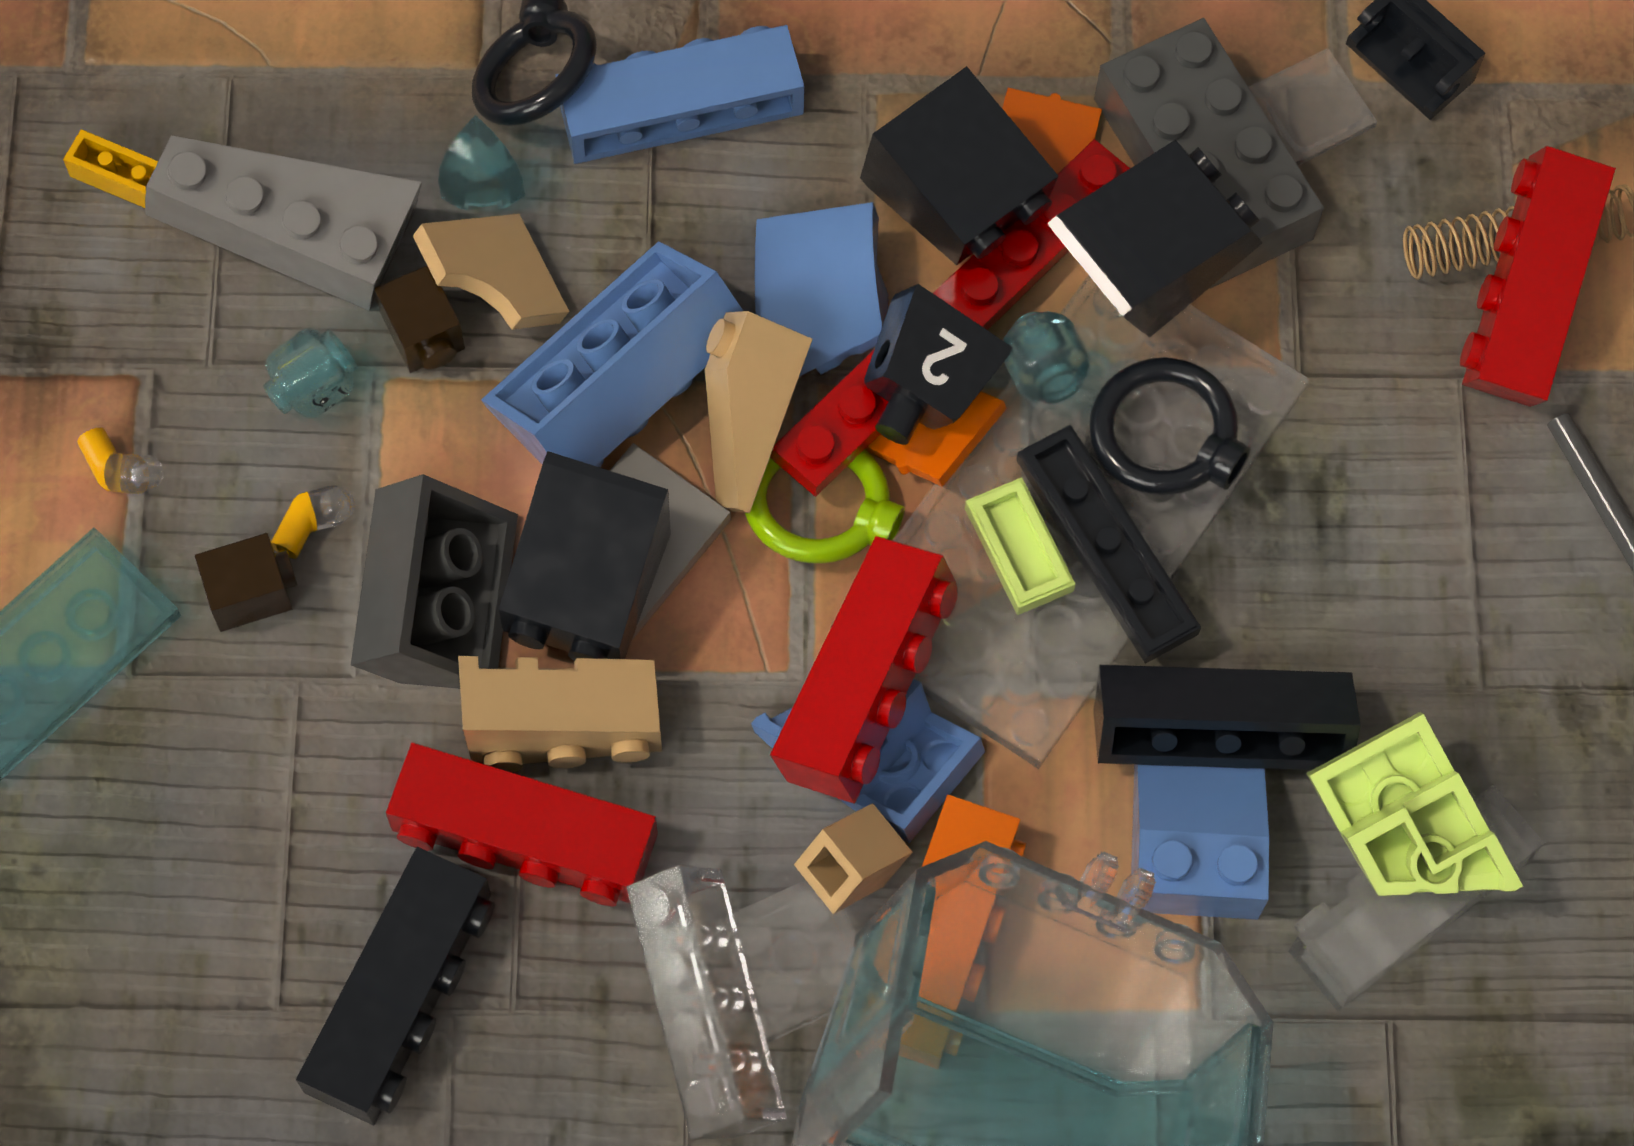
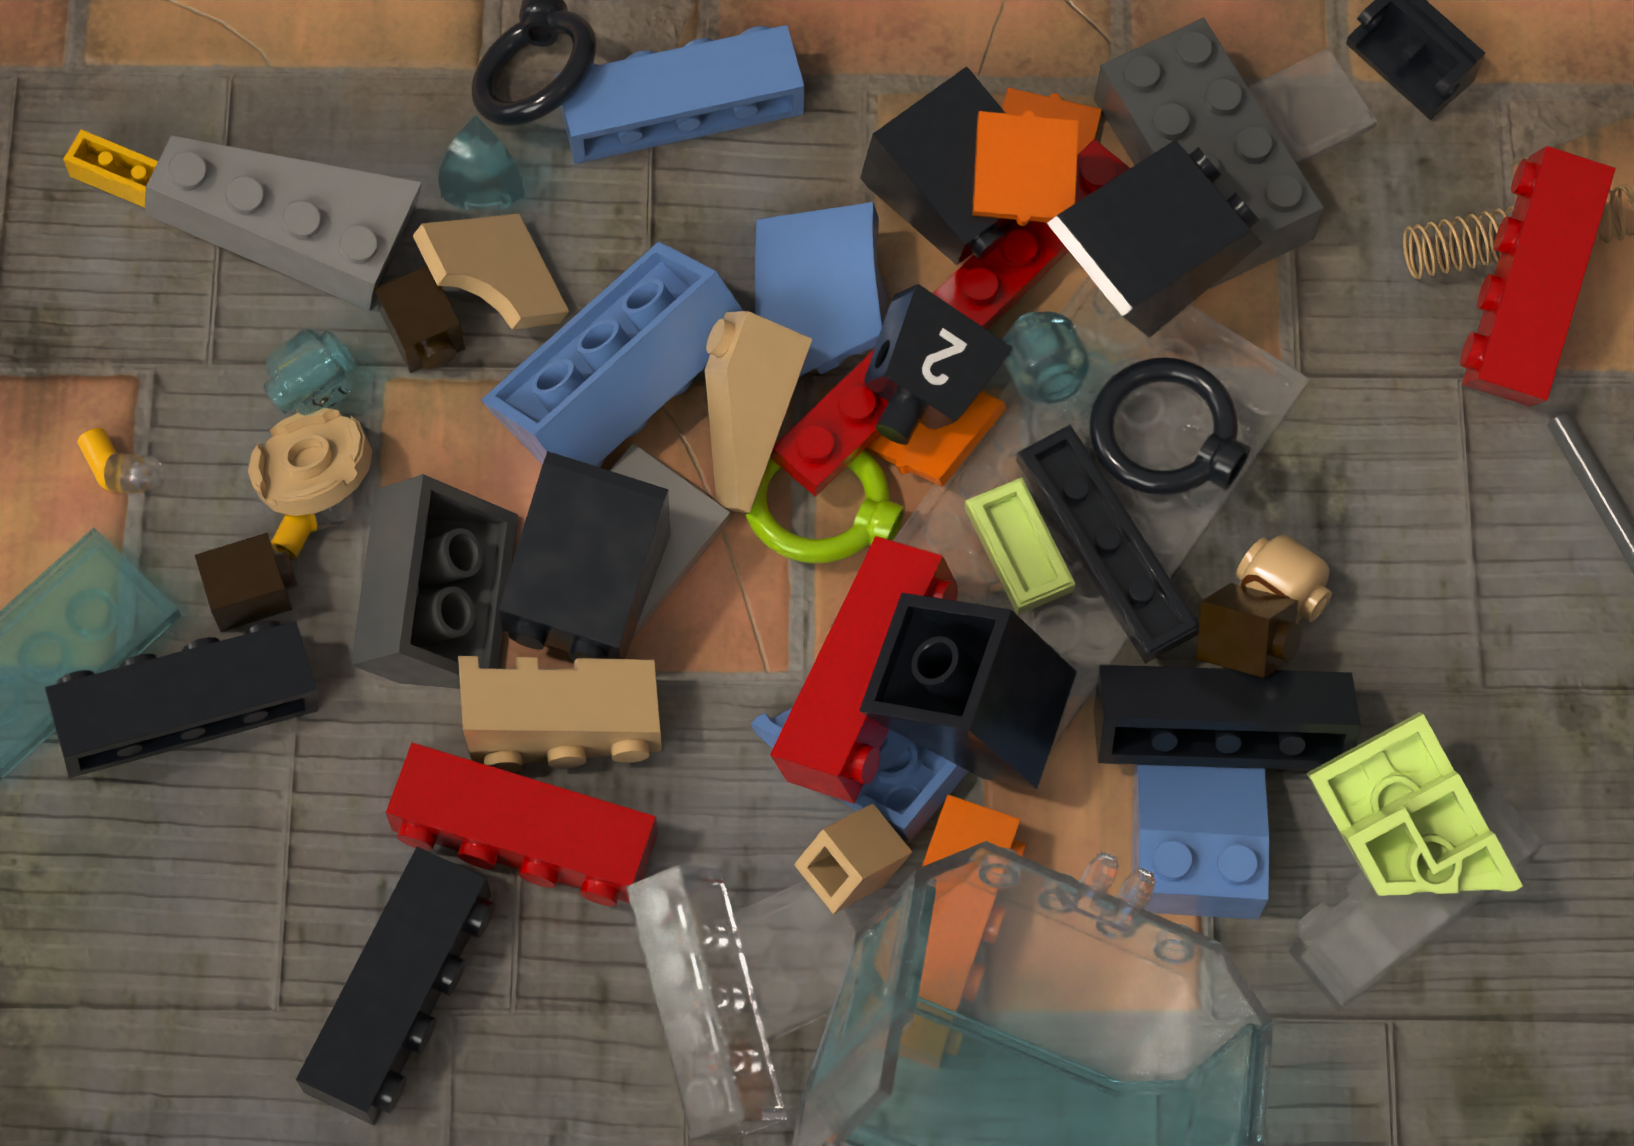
none -> black brick [45,621,318,778]
none -> tan tile [248,408,372,516]
none -> black slope [859,593,1077,789]
none -> orange piece [972,110,1079,226]
none -> dark brown brick [1196,583,1301,678]
none -> tan head [1236,535,1332,623]

